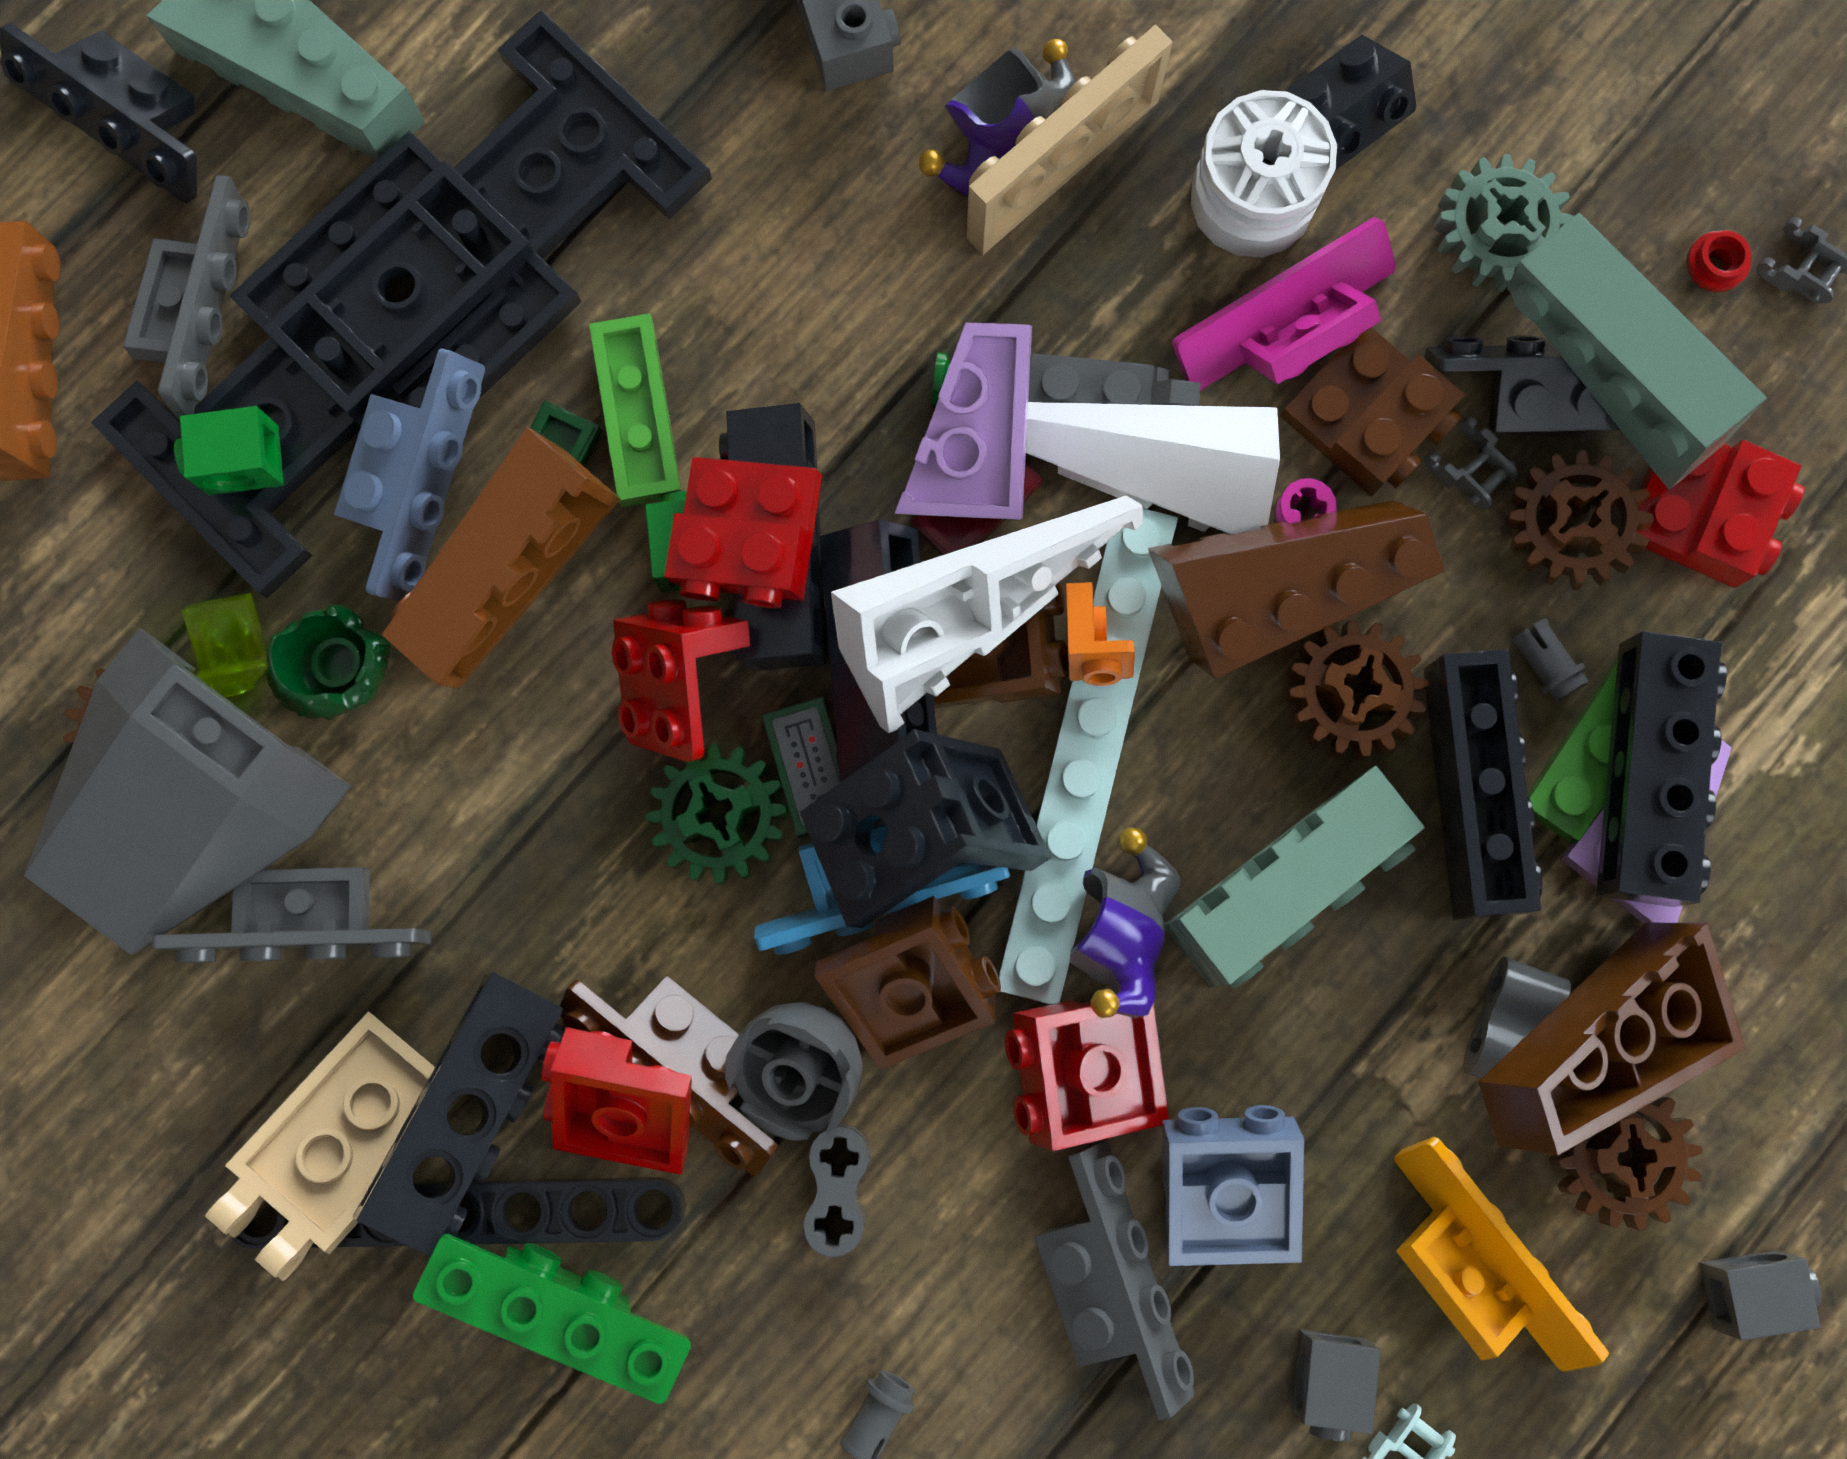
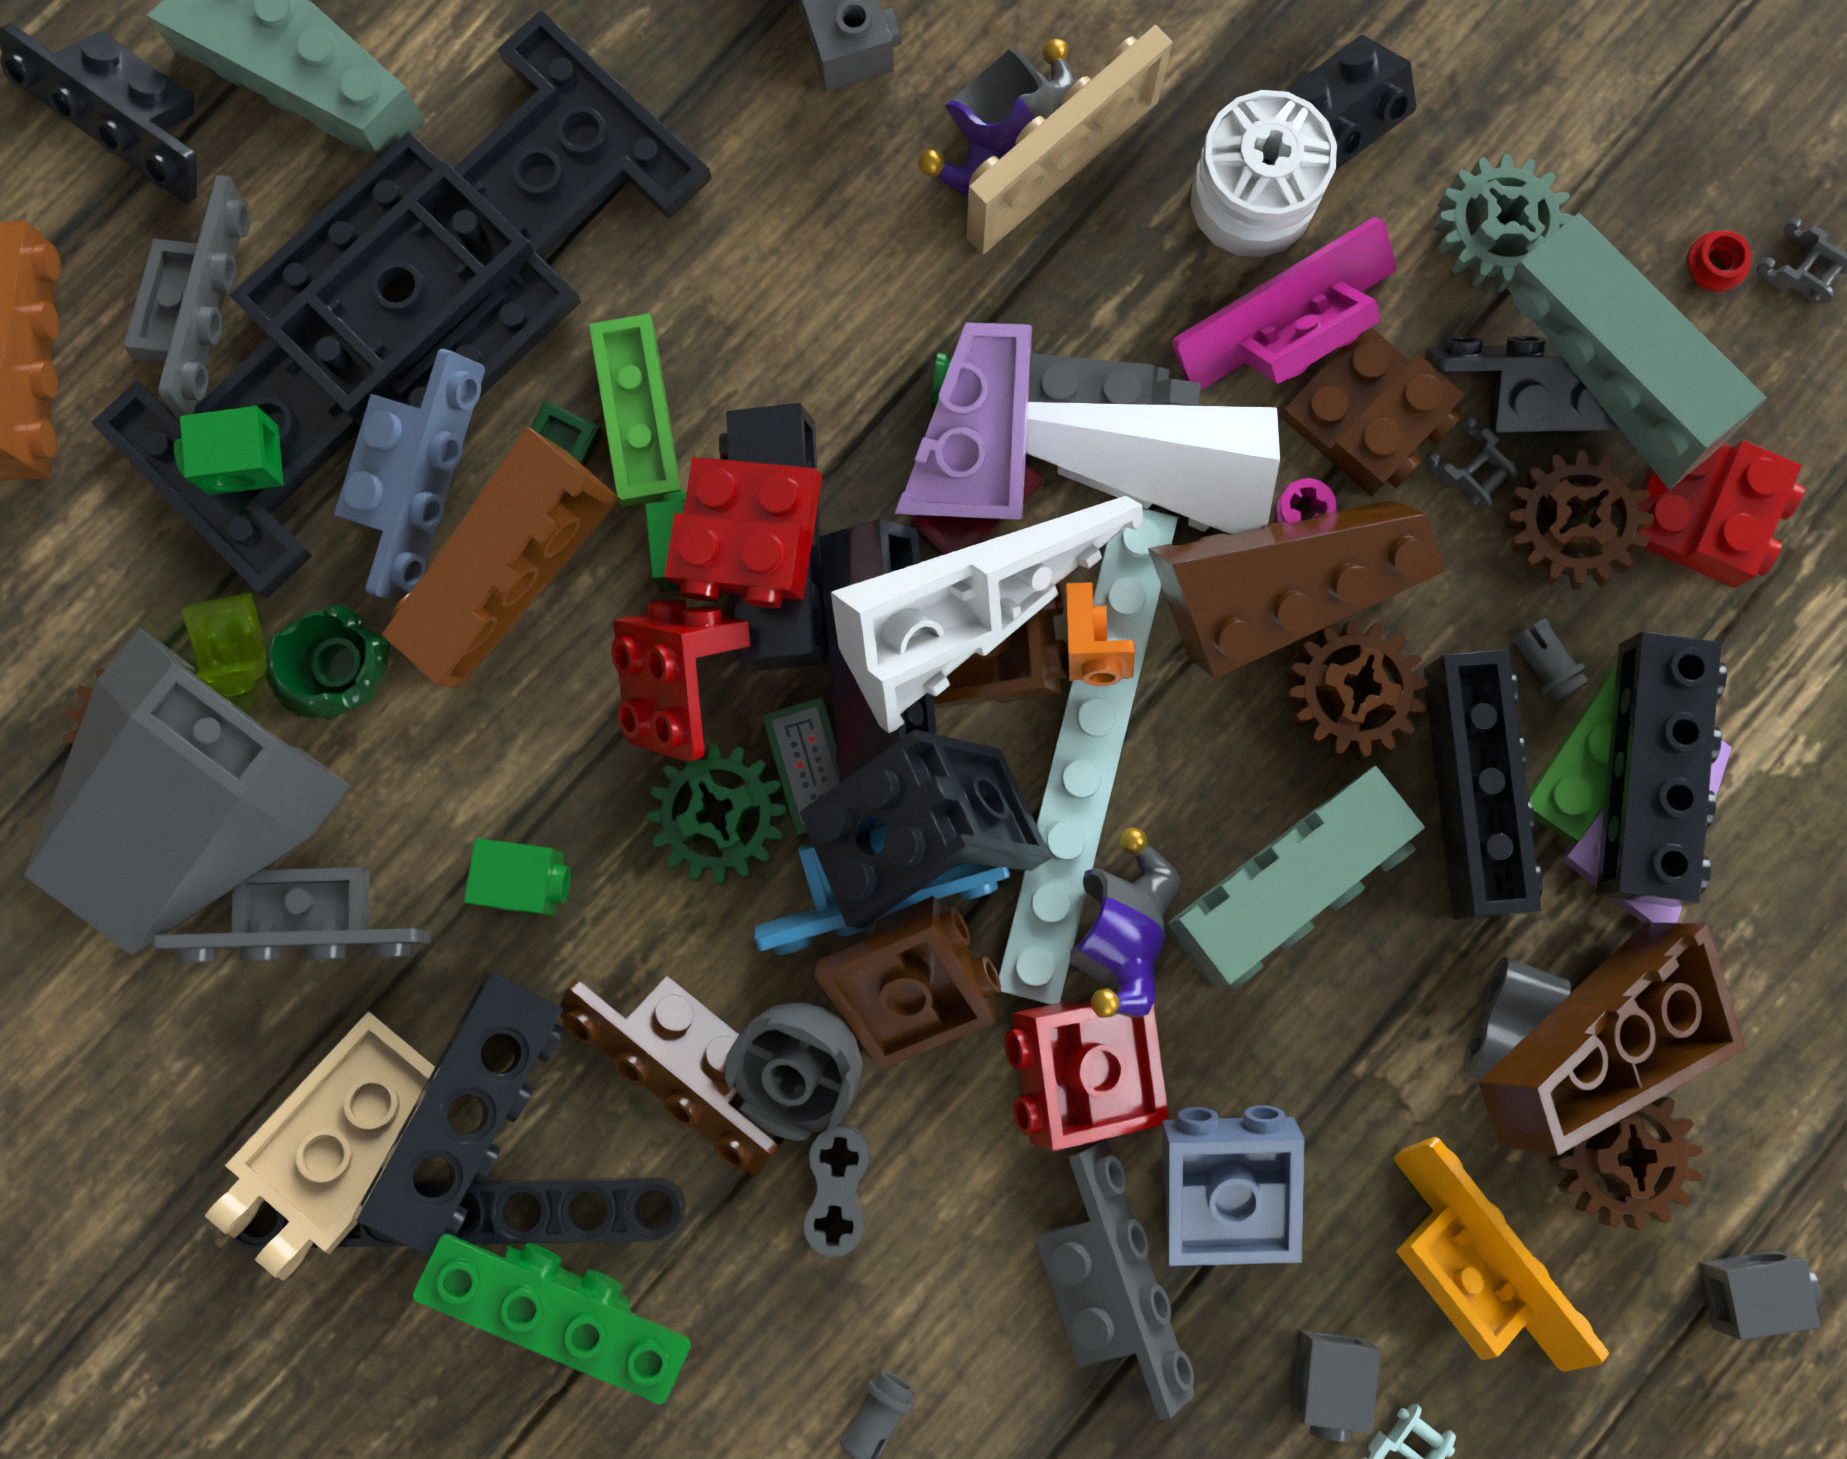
red plate [542,1027,692,1175] -> none
none -> green brick [464,838,571,917]

